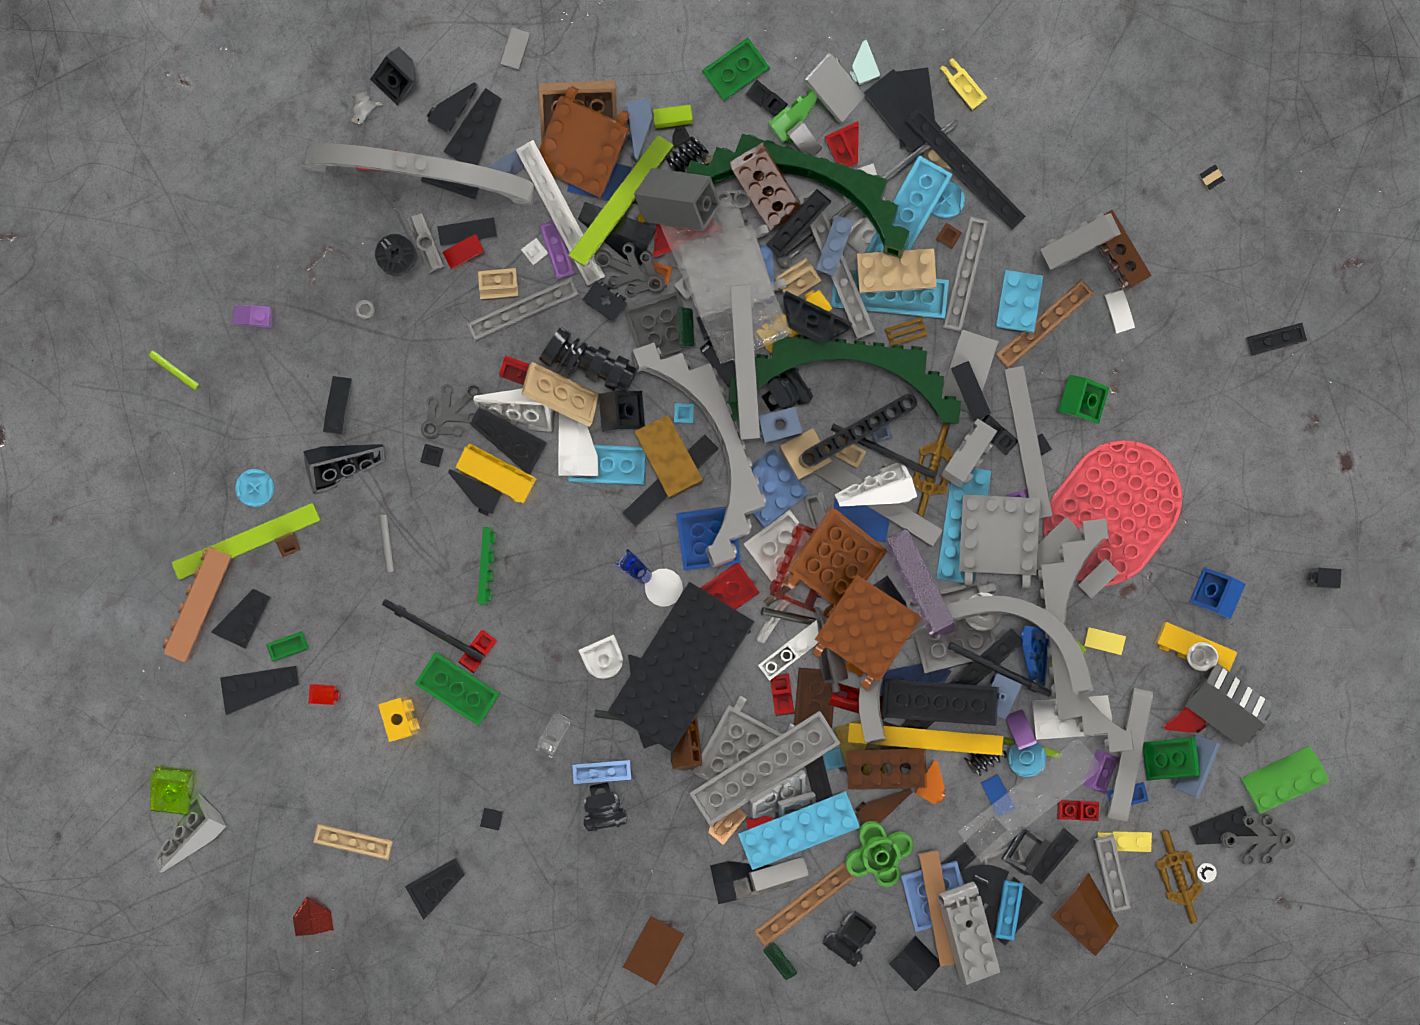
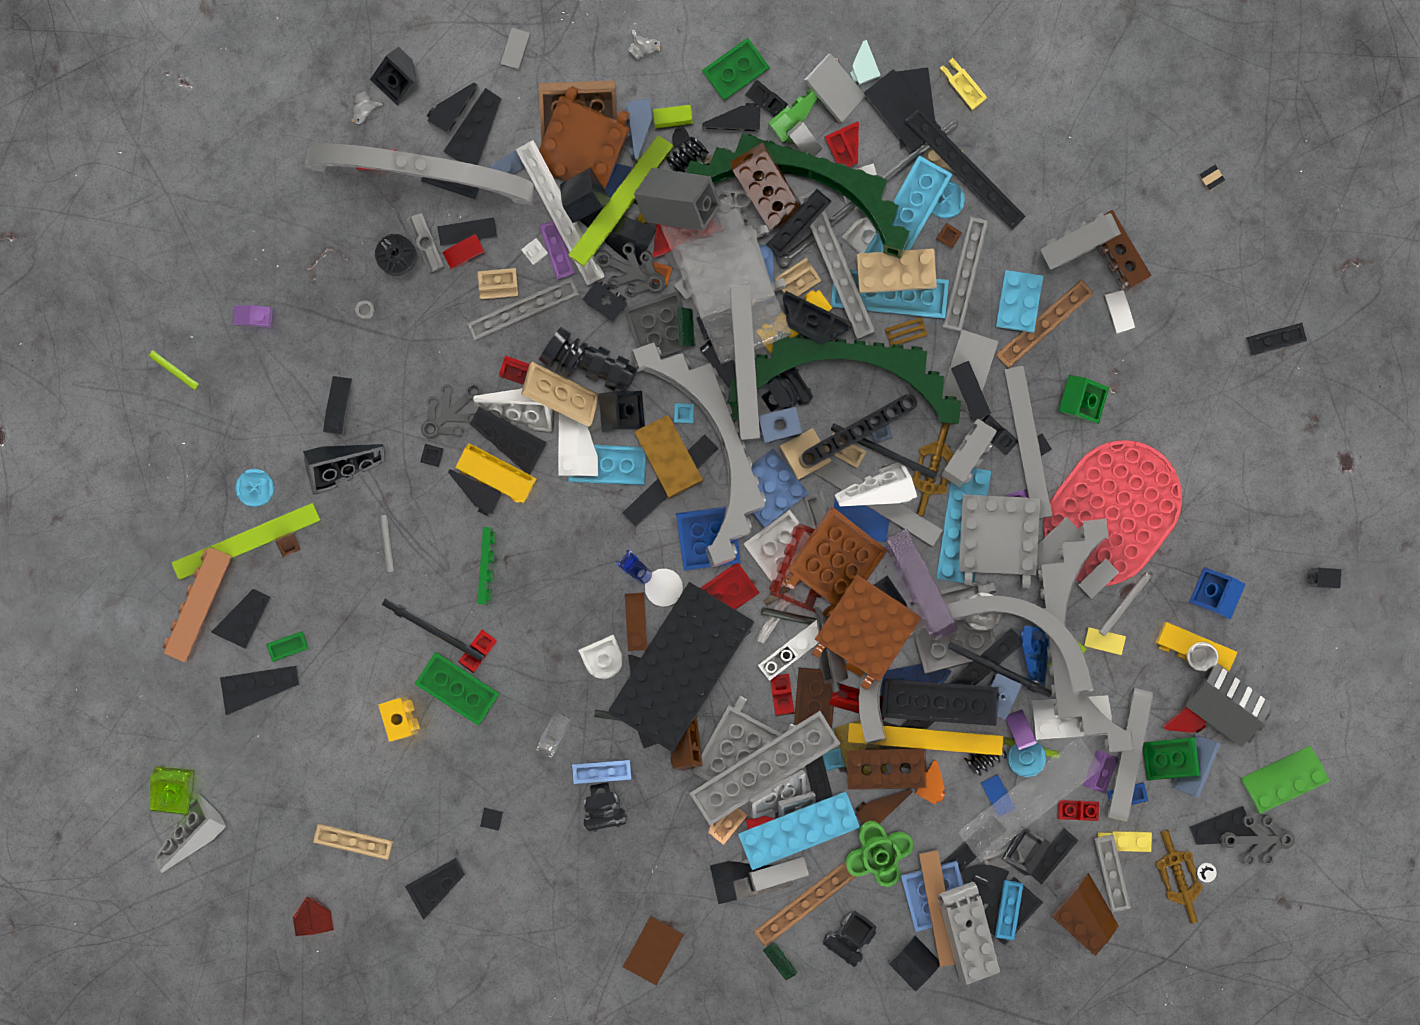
red slope [308,684,340,705] -> none
sand blue plate [816,215,854,276] -> none
none -> black slope [560,167,611,223]
none -> reddish brown slope [625,592,647,651]
none -> light grey animal [628,30,661,60]
none -> black slope [702,103,761,132]
none -> light grey piece [1099,572,1151,636]

